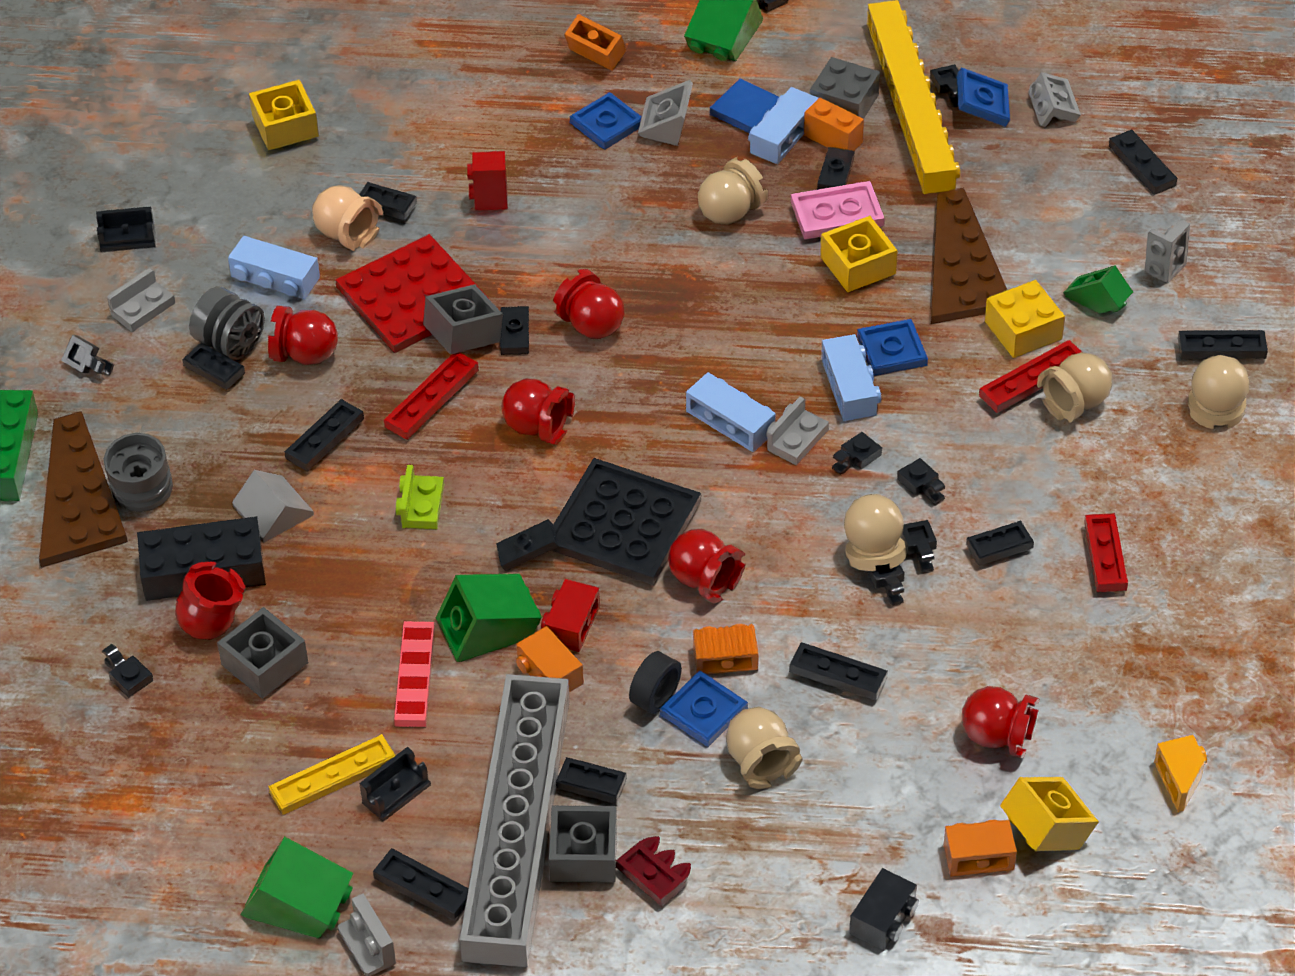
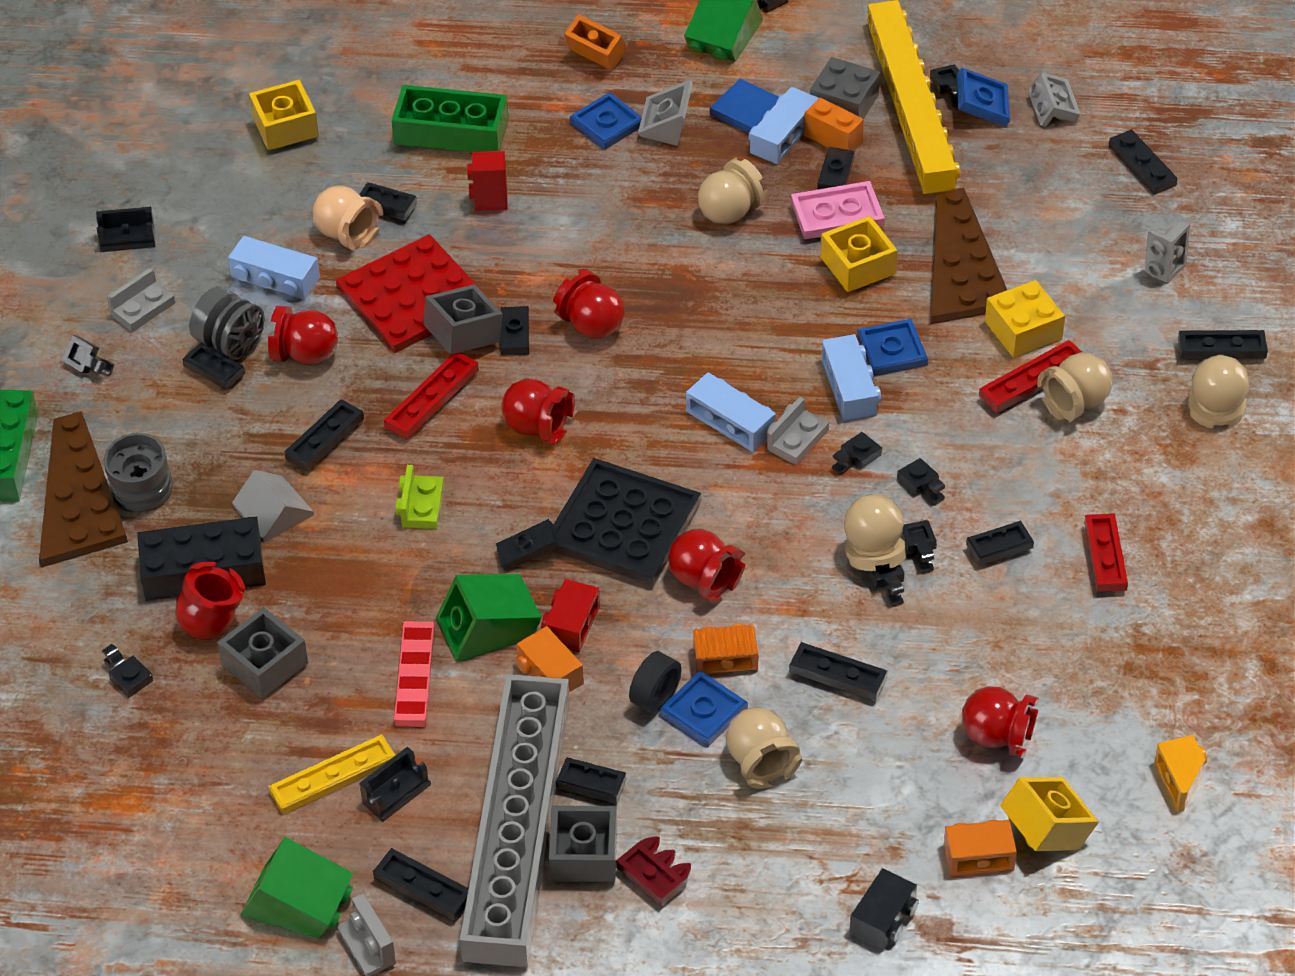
green slope [1063,265,1133,314] -> none
none -> green brick [391,85,509,152]

